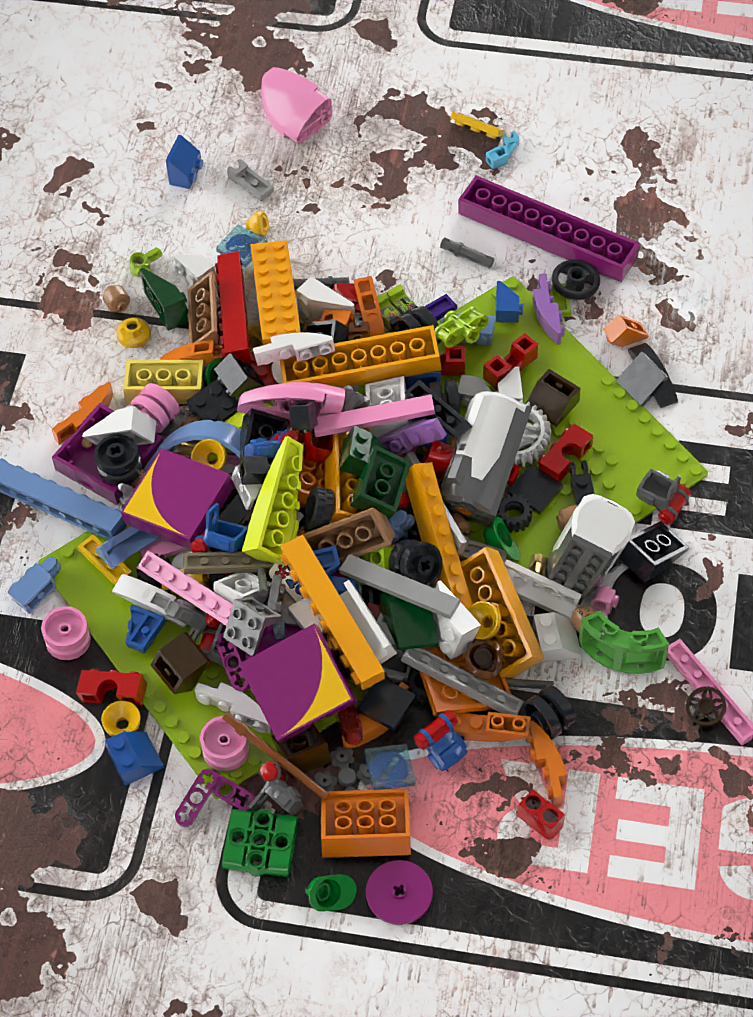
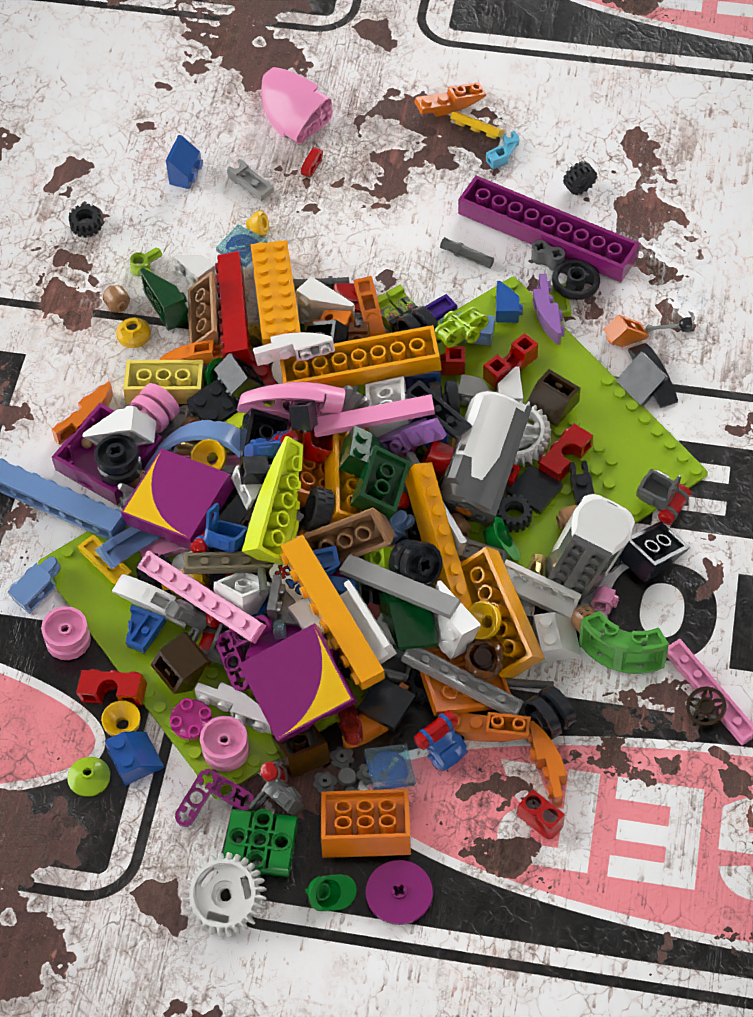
dark orange bar [222,712,329,800] -> none
flat silver bracket [223,597,282,656] -> none
none -> lime dish [67,757,111,797]
none -> black tyre [68,203,103,238]
none -> dark pink dish [170,698,212,739]
none -> white gear [183,852,266,937]
none -> red beam [301,147,323,178]
none -> orange slope [414,82,487,117]
none -> dark grey axle [531,240,565,271]
none -> black tyre [563,161,598,195]
none -> hinge [646,317,692,332]

